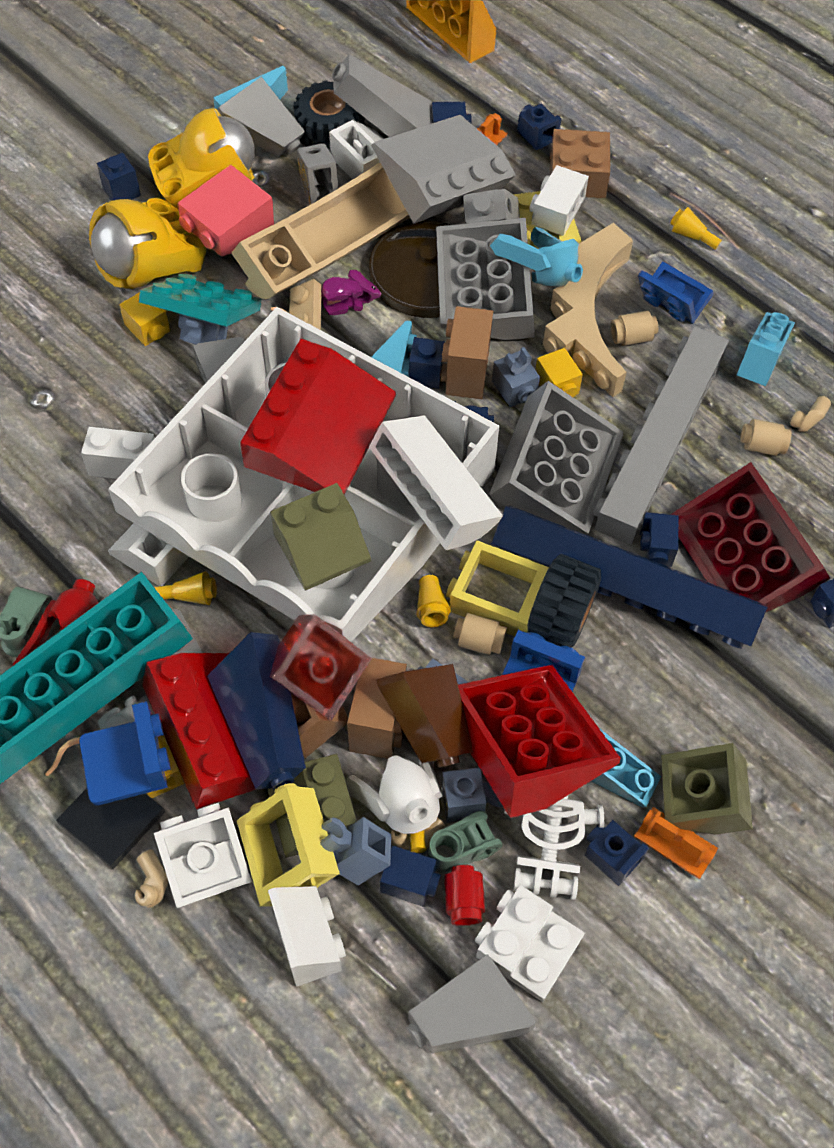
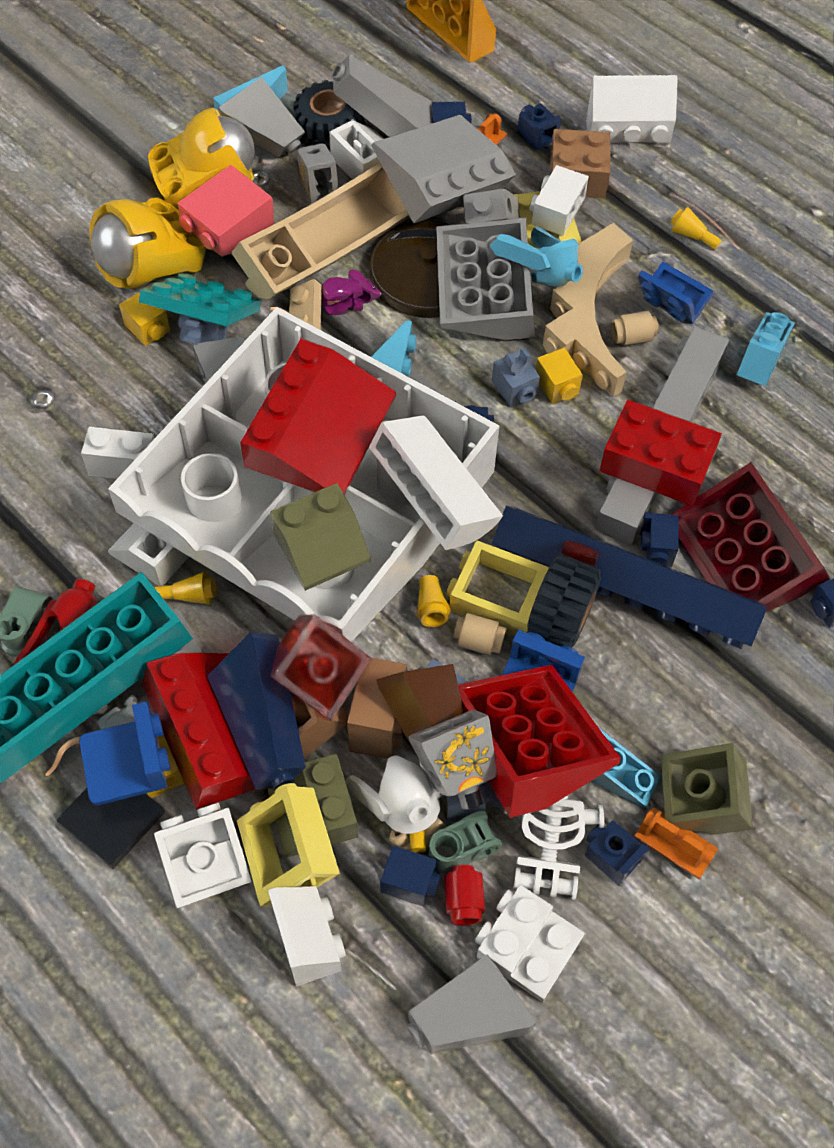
dark blue brick [97,153,141,201] -> none
tan arm [135,849,169,908] -> none
sand blue brick [320,817,391,885] -> none
dark blue brick [409,337,445,389] -> none
medium nougat brick [441,306,493,399] -> none
light grey slope [489,381,624,535] -> none
tan brick [740,419,791,456] -> none
tan arm [790,396,831,432] -> none
none -> light grey torso [408,710,497,809]
none -> clear red slope [562,540,601,567]
none -> white slope [586,75,677,143]
none -> red brick [599,399,722,506]

